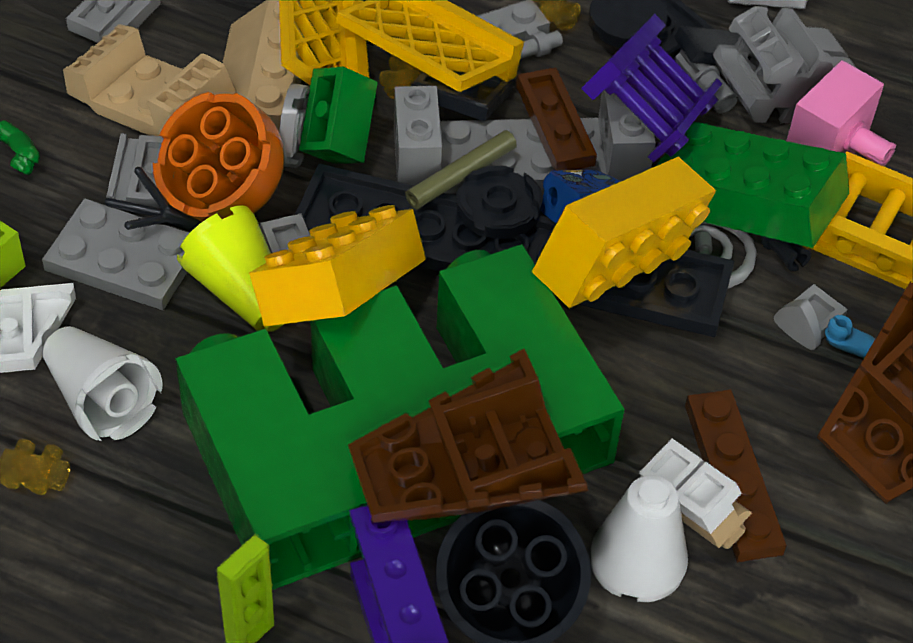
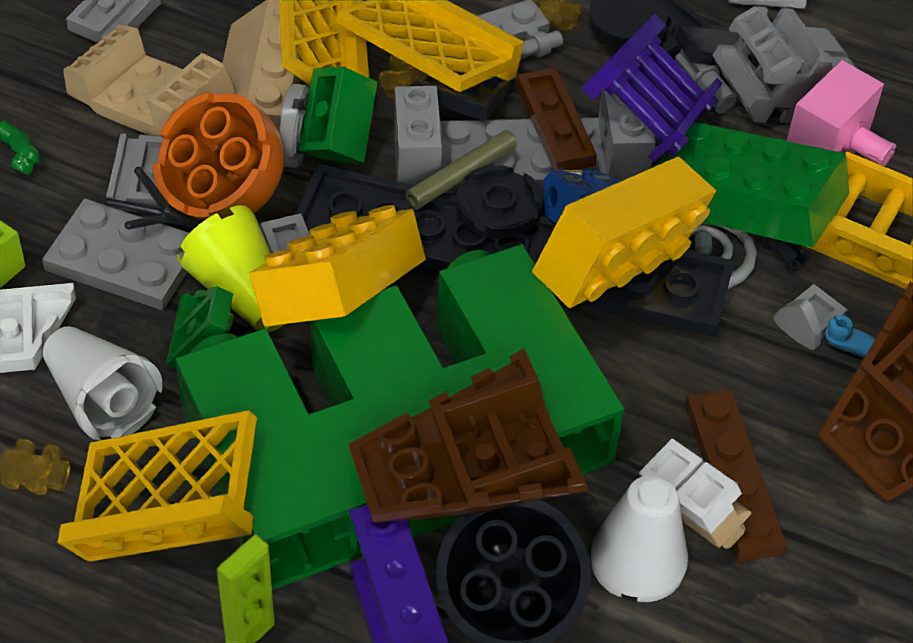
none -> yellow fence [57,410,257,562]
none -> green wing [166,286,234,371]

